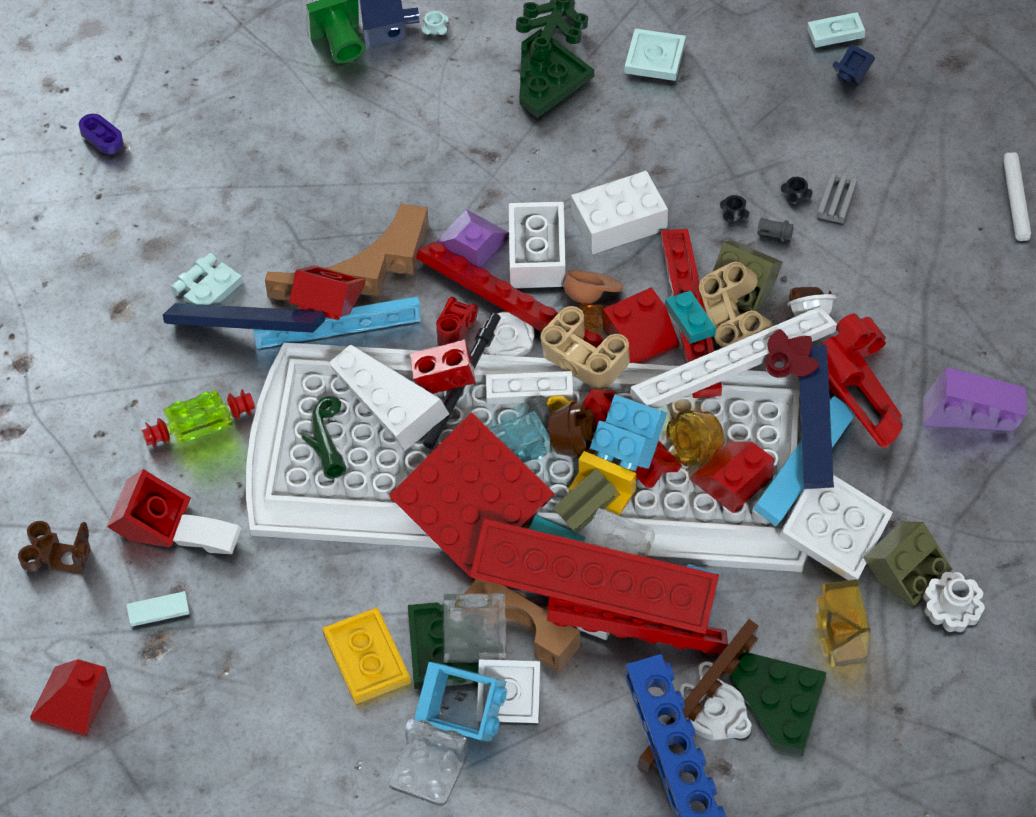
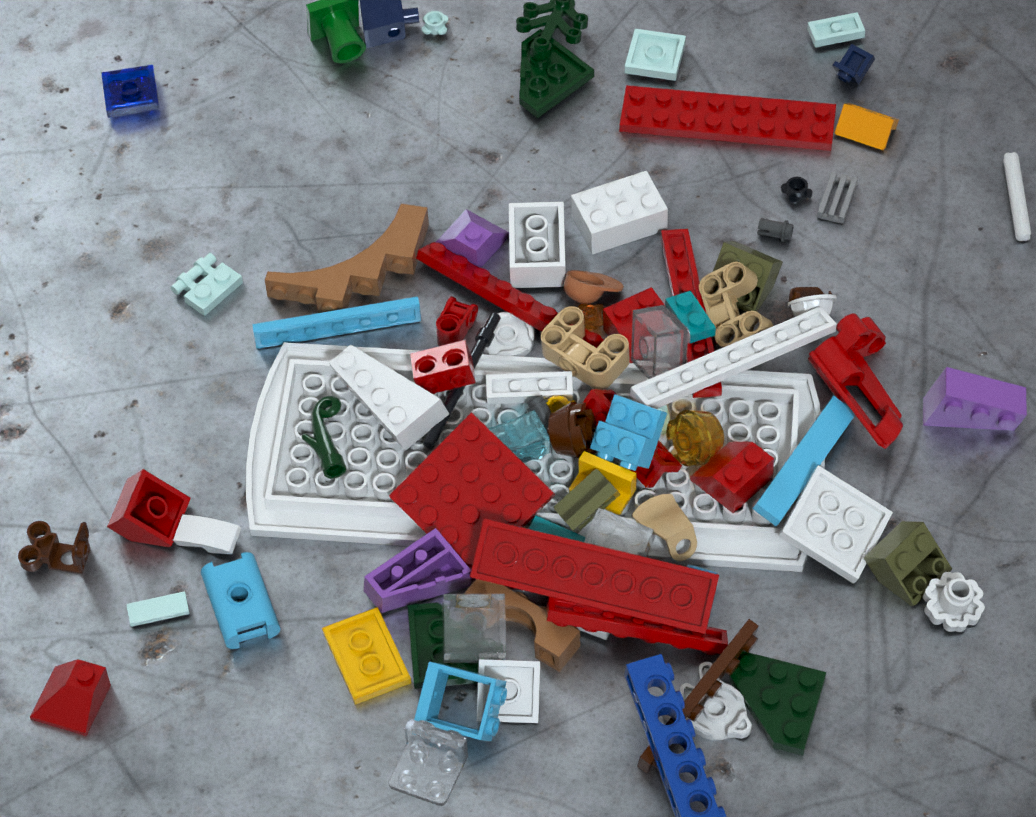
dark purple plate [78,113,124,154] -> none
clear neon green plate [141,389,255,450] -> none
dark blue tile [162,303,325,333] -> none
red slope [289,265,366,320] -> none
black plate [720,195,749,222] -> none
dark red plate [765,329,819,378] -> none
dark blue tile [799,345,834,489] -> none
clear yellow slope [814,579,871,667] -> none
none -> clear blue plate [101,65,160,118]
none -> medium azure piece [201,552,281,649]
none -> medium lavender wedge [363,528,471,613]
none -> red plate [619,85,836,151]
none -> clear brick [631,305,690,379]
none -> tan piece [632,494,697,561]
none -> light orange panel [835,103,899,150]

